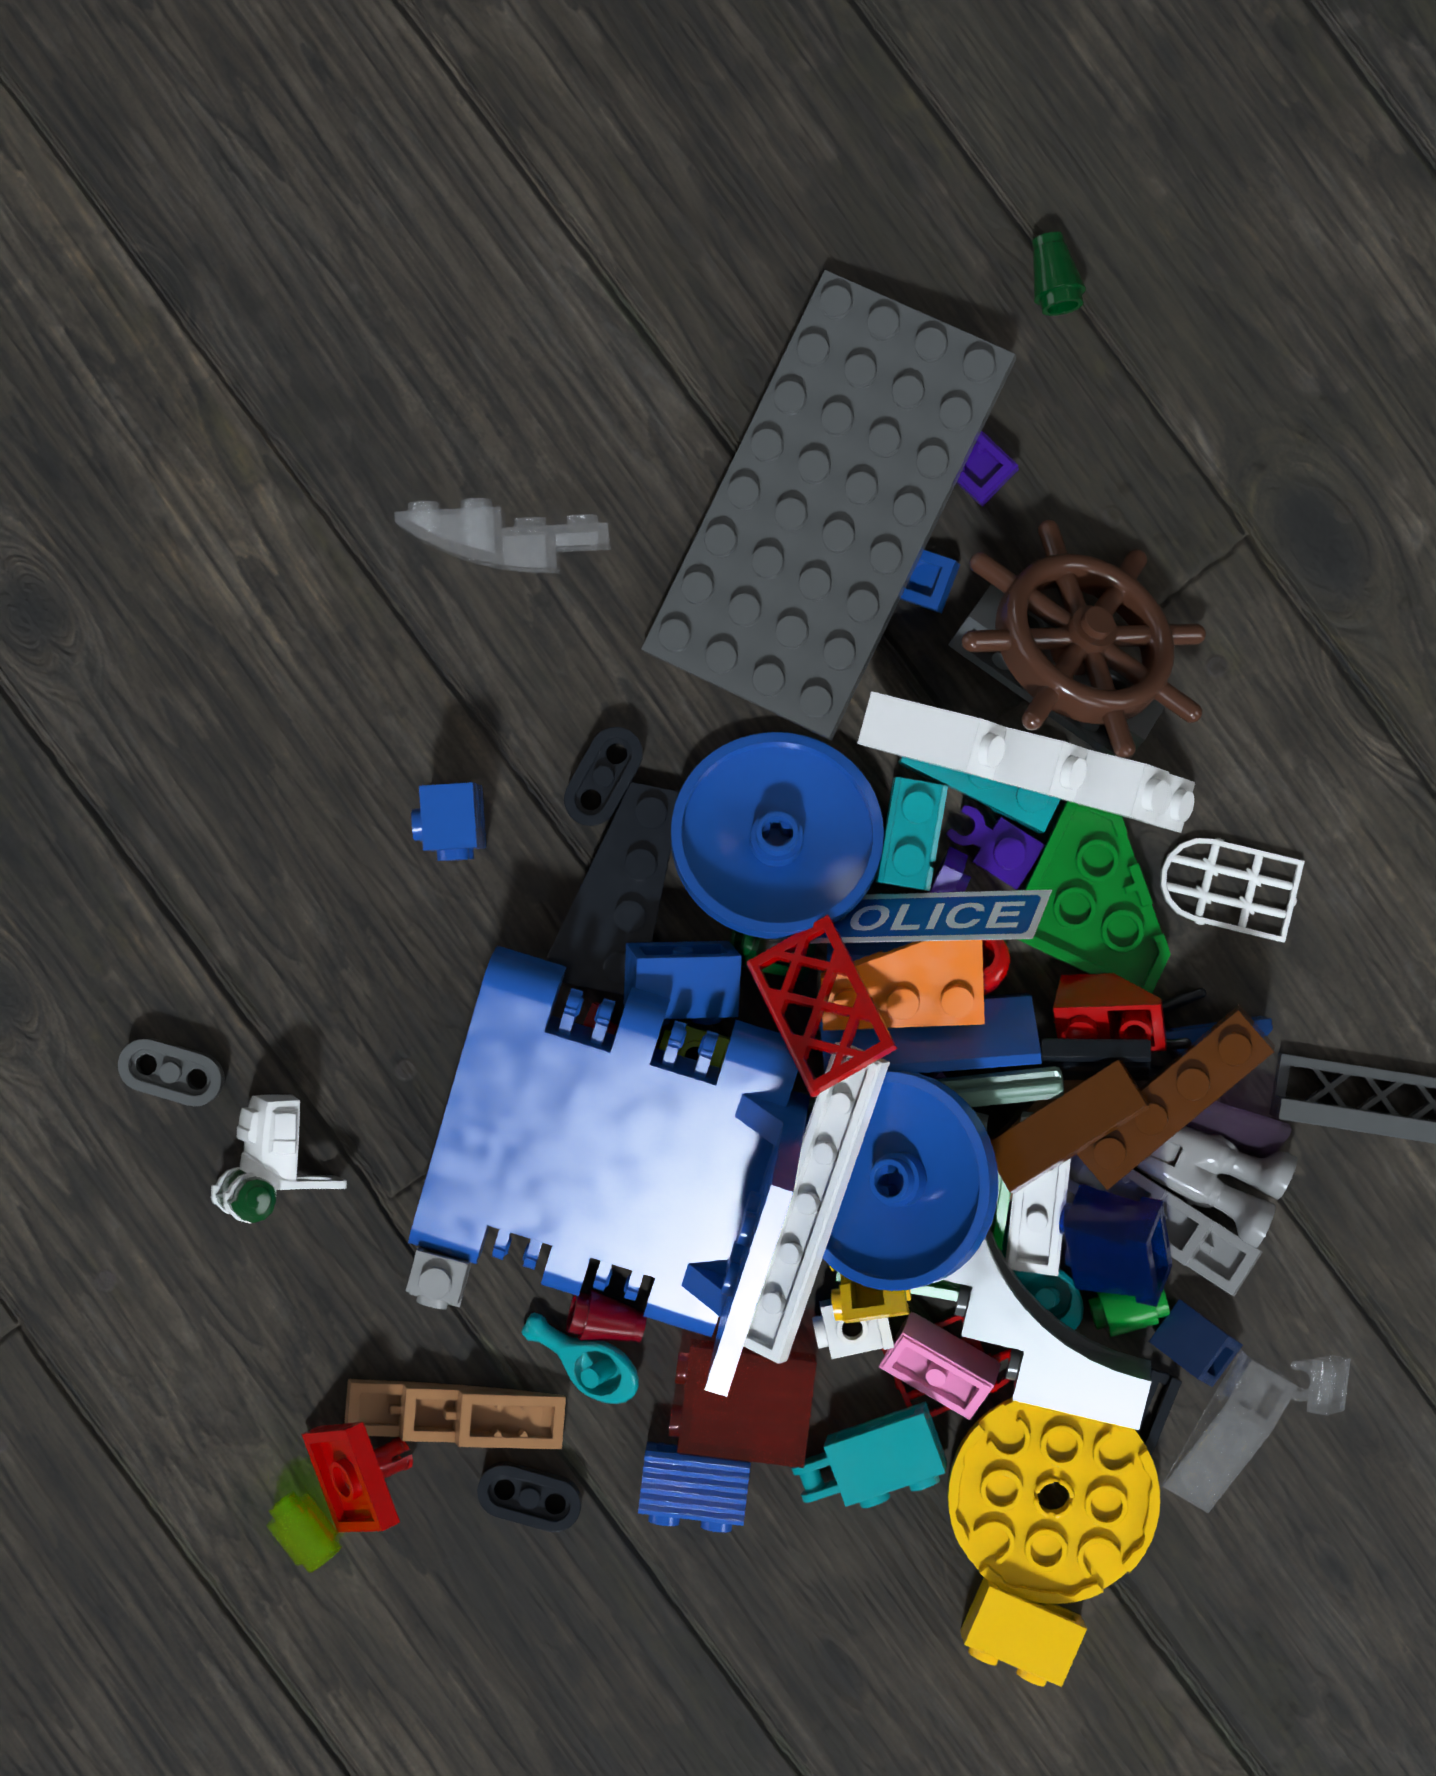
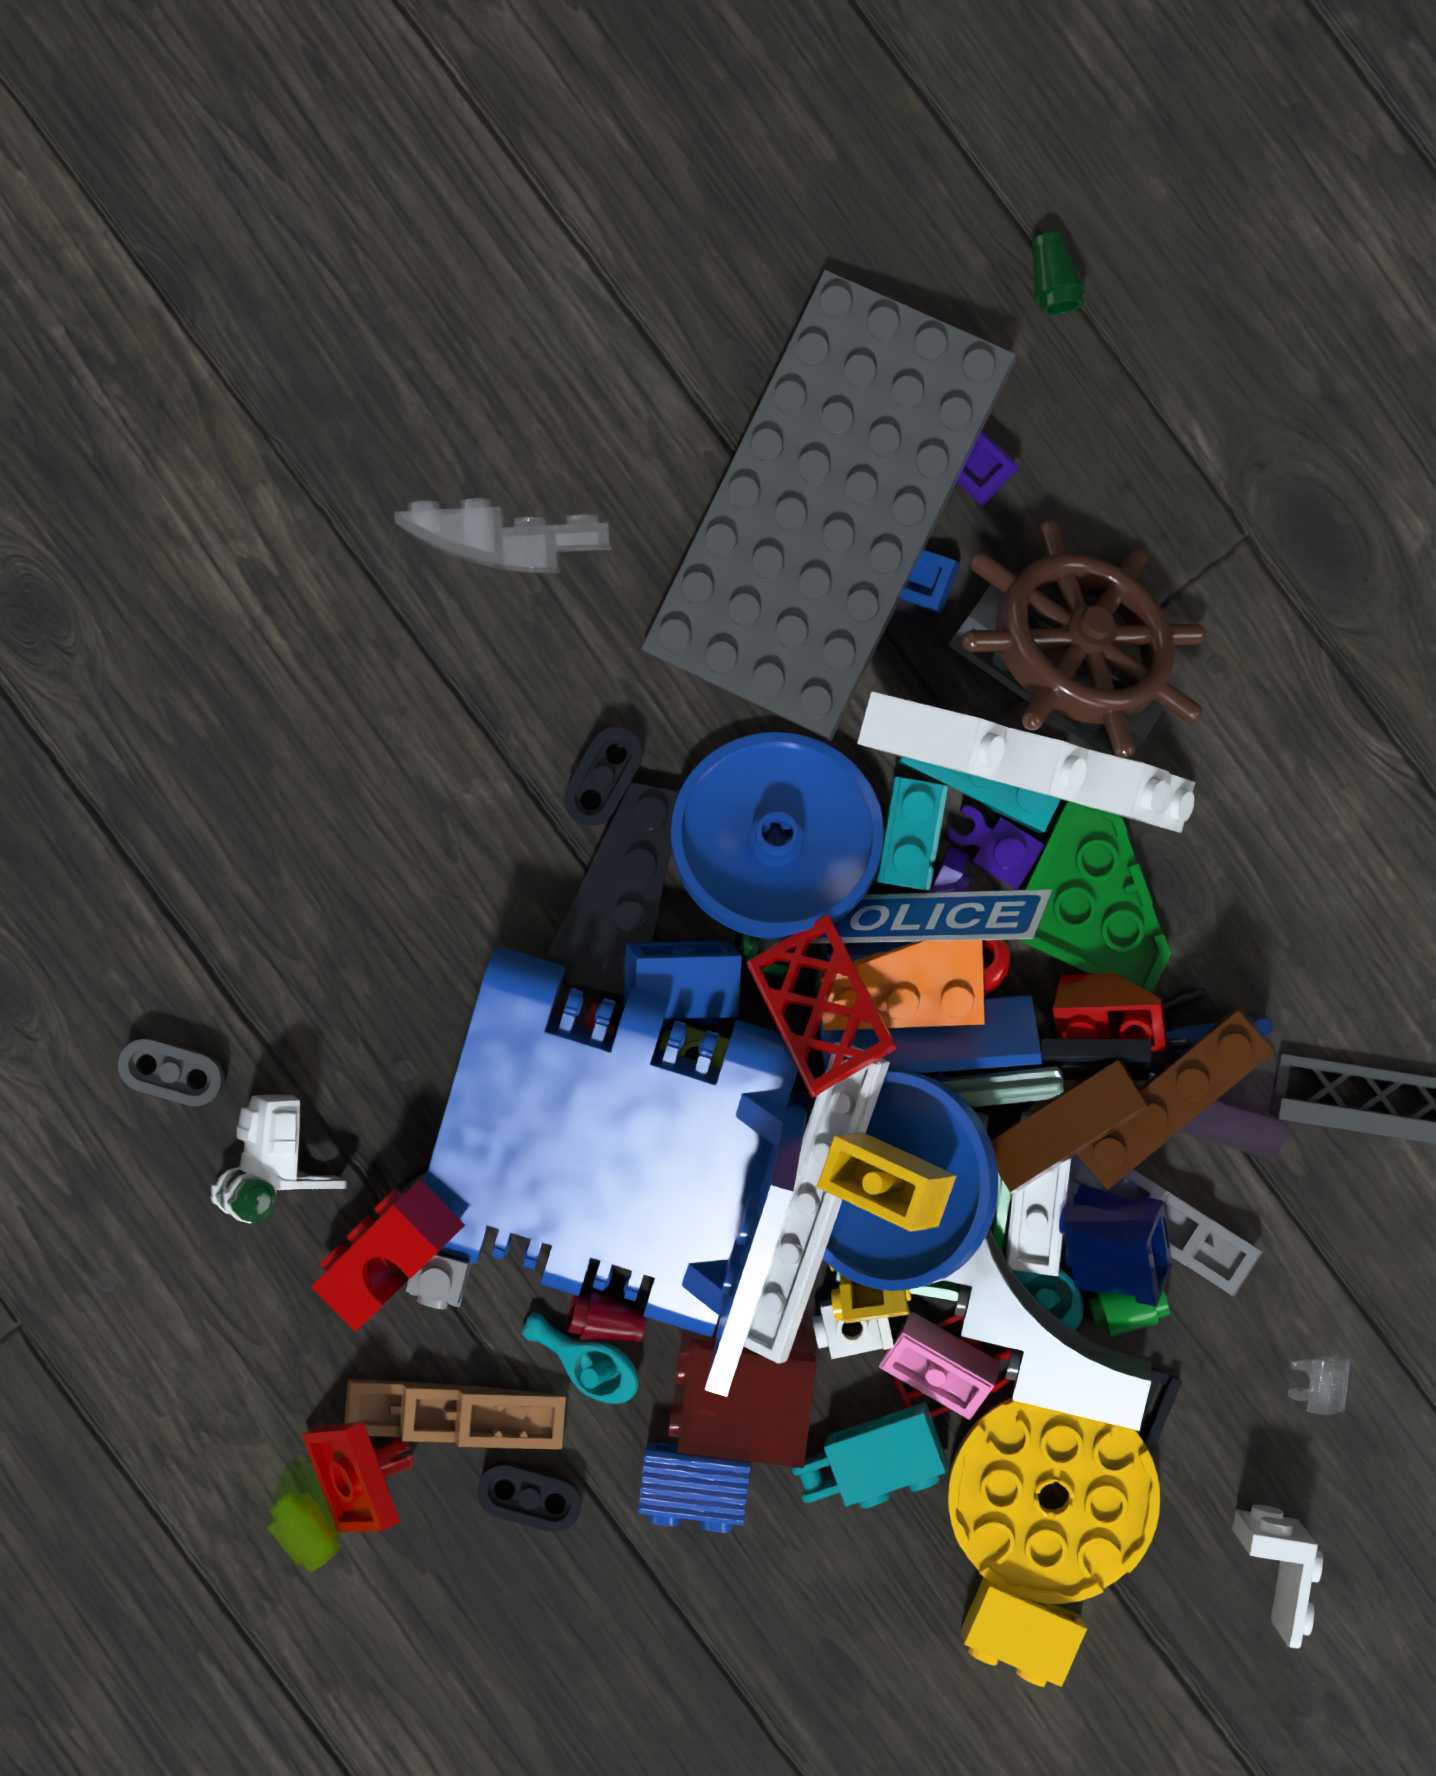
blue brick [411,782,486,861] -> none
light grey piece [1136,1126,1298,1248] -> none
dark blue brick [1148,1299,1243,1387] -> none
white window [1160,838,1305,943] -> none
clear slope [1162,1349,1298,1513] -> none
none -> red arch [311,1179,465,1332]
none -> yellow brick [816,1132,957,1232]
none -> white bracket [1232,1505,1323,1649]

